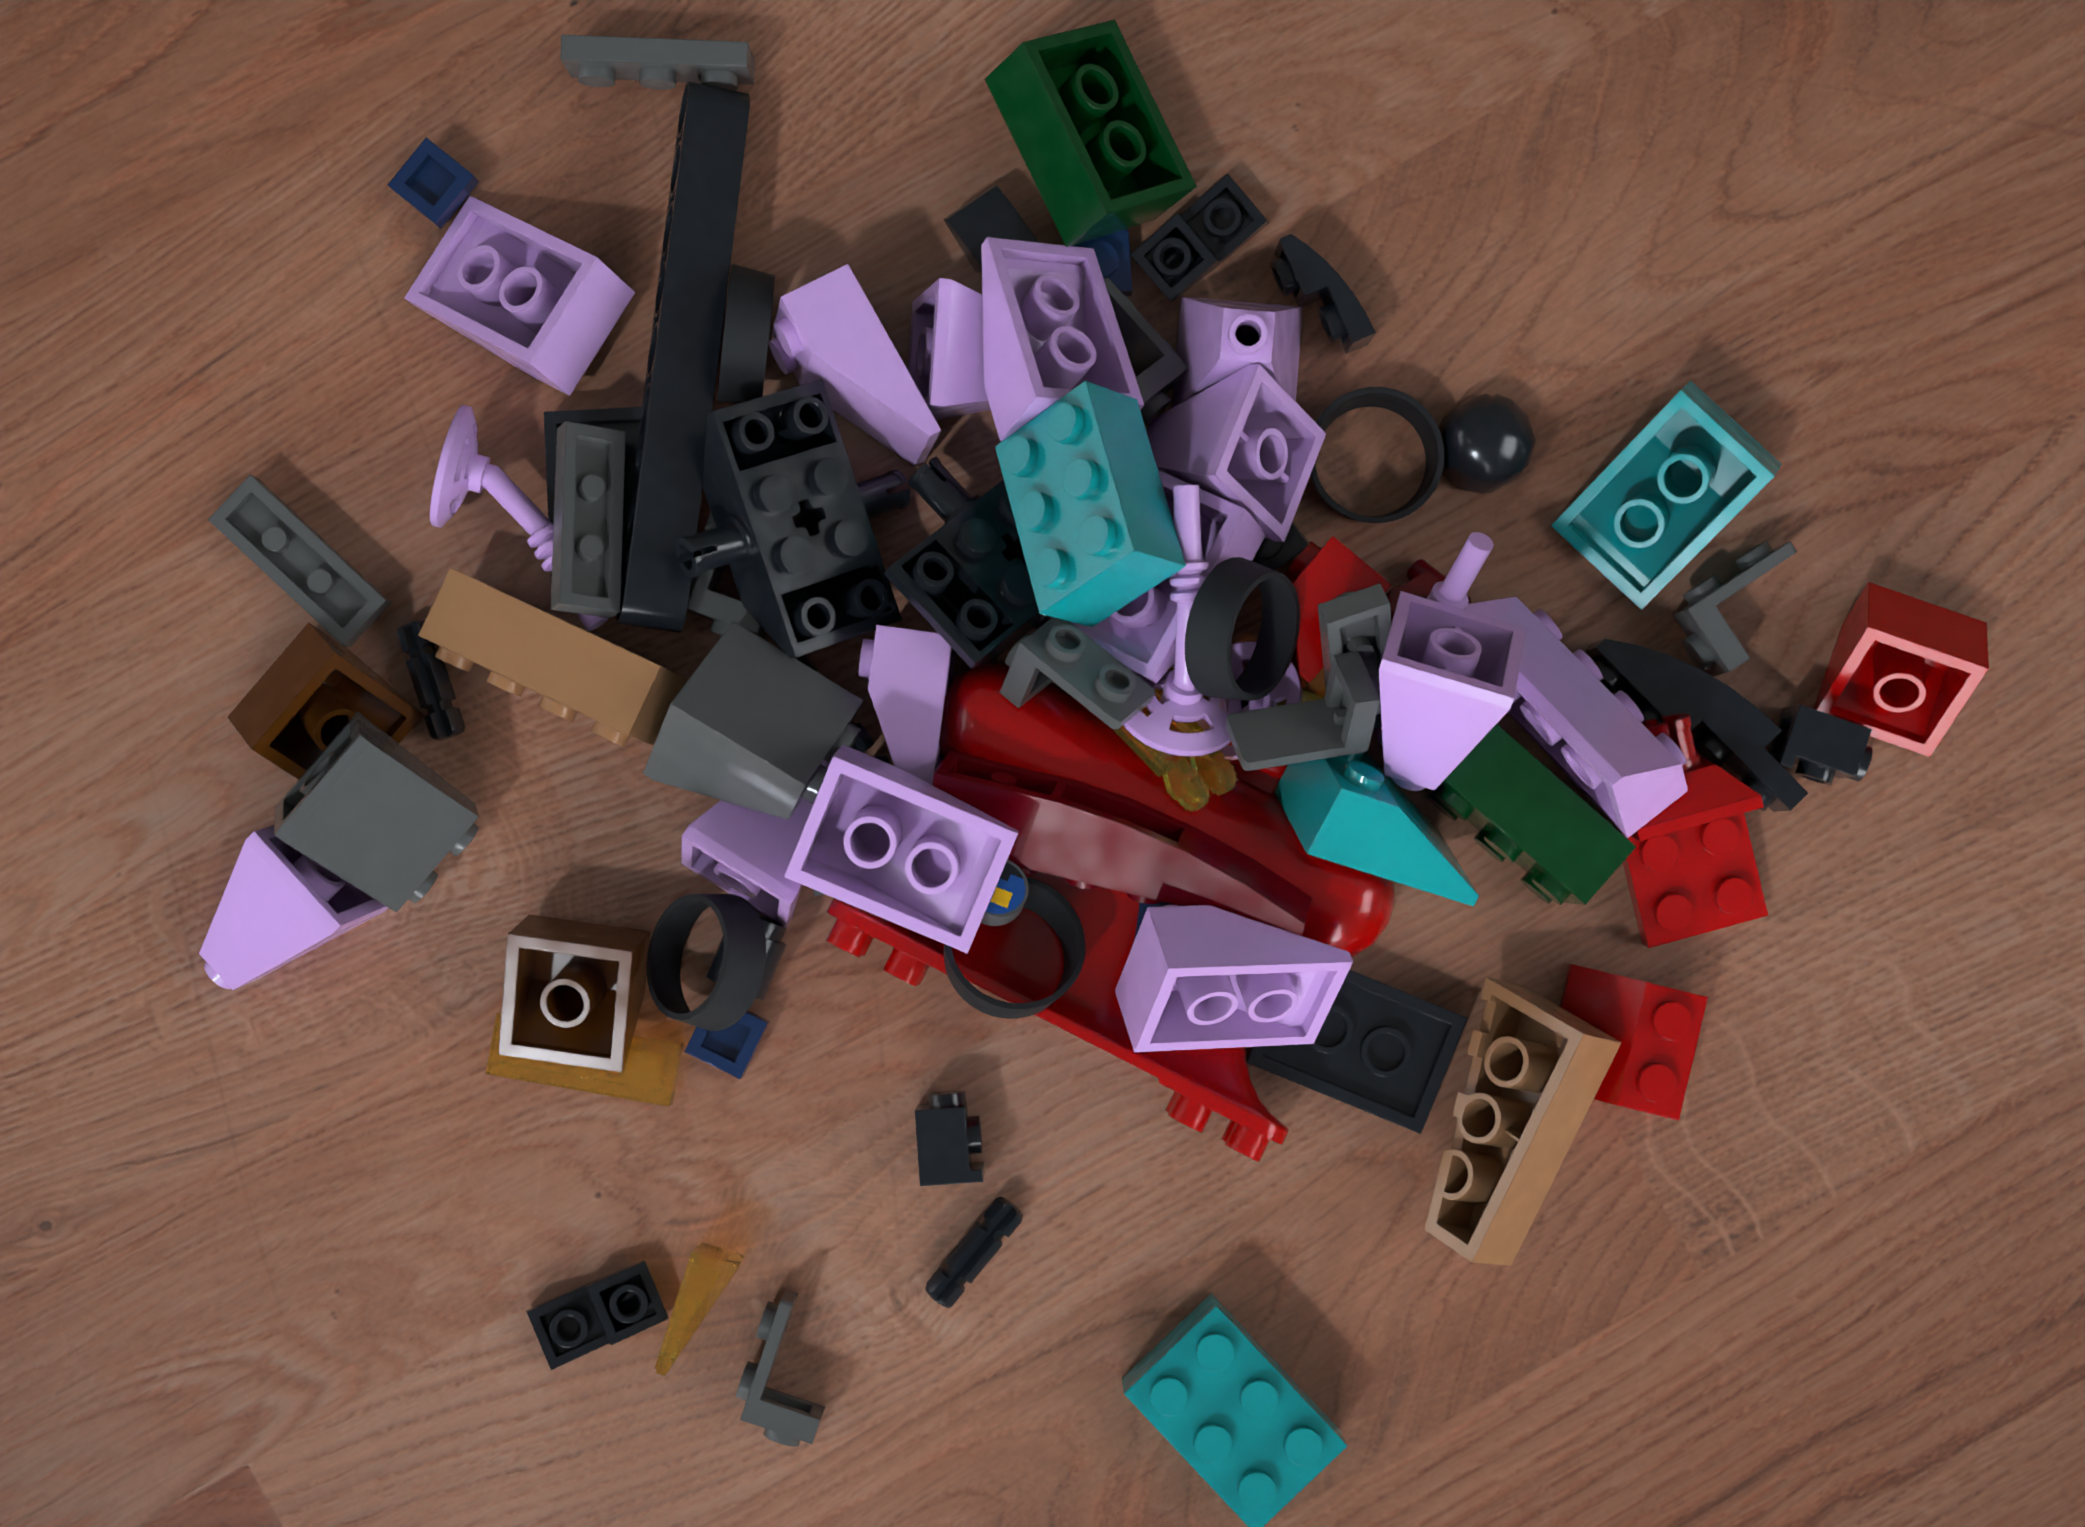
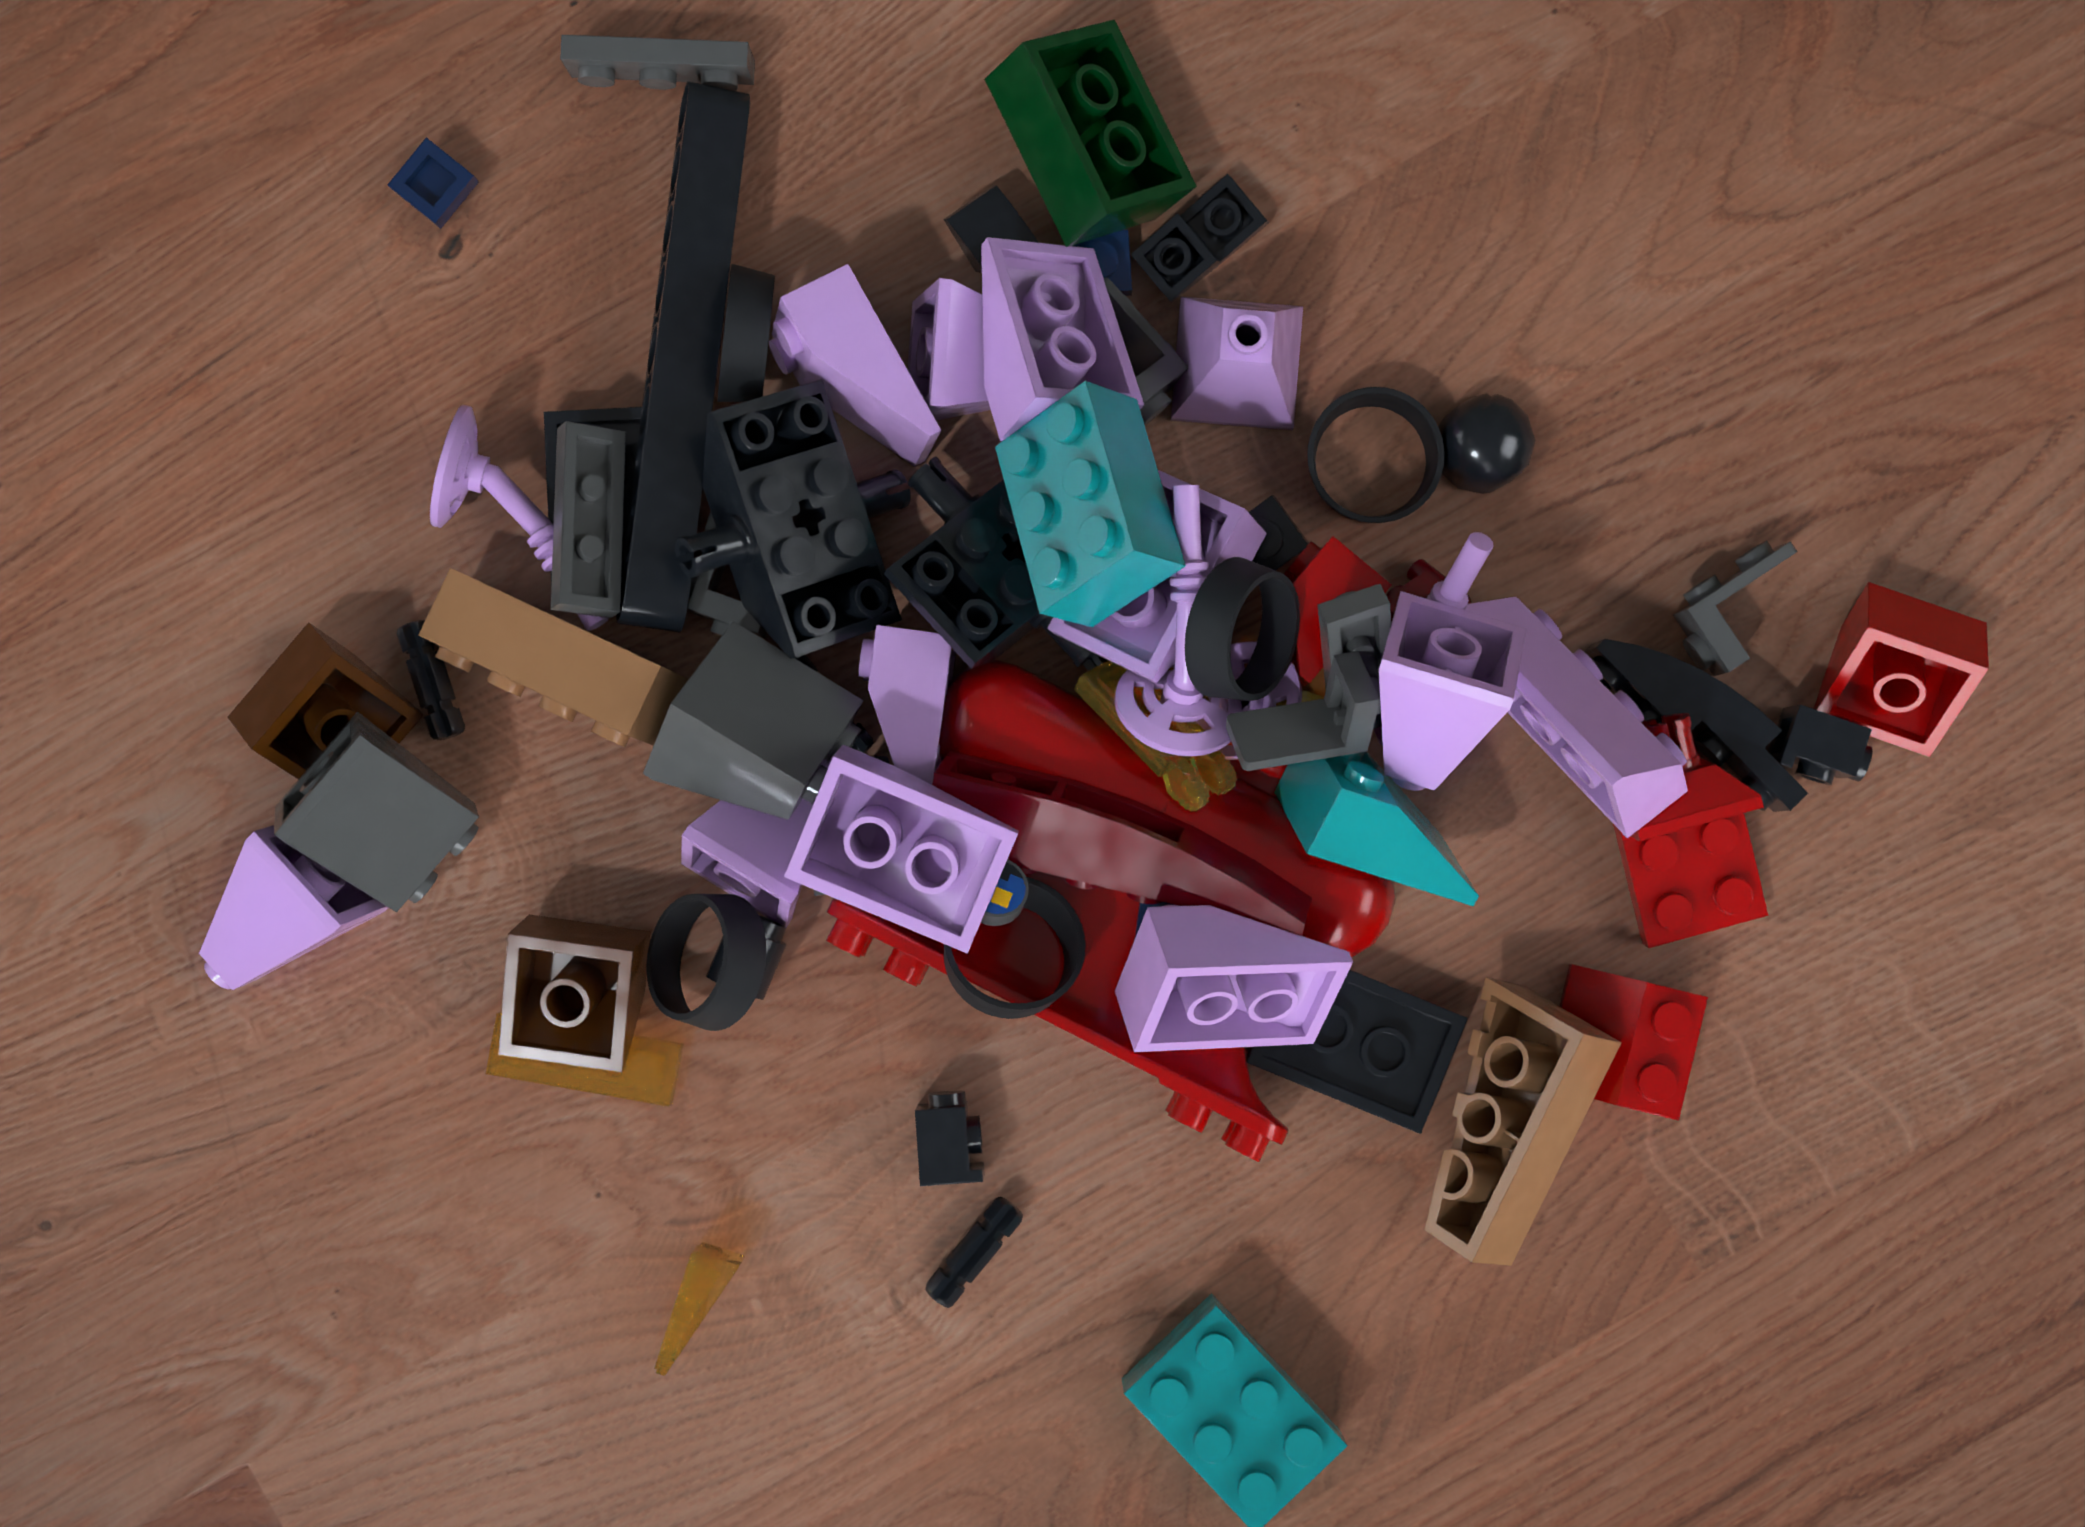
dark grey plate [208,474,392,648] -> none
lavender slope [404,196,635,396] -> none
black slope [526,1260,669,1370] -> none
dark blue plate [684,1011,770,1079] -> none
dark grey bracket [736,1289,825,1447] -> none
dark grey bracket [1000,617,1155,730] -> none
lavender slope [1146,364,1326,542] -> none
black slope [1270,234,1376,354] -> none
dark green brick [1427,724,1636,905] -> none
teal slope [1551,380,1782,610] -> none

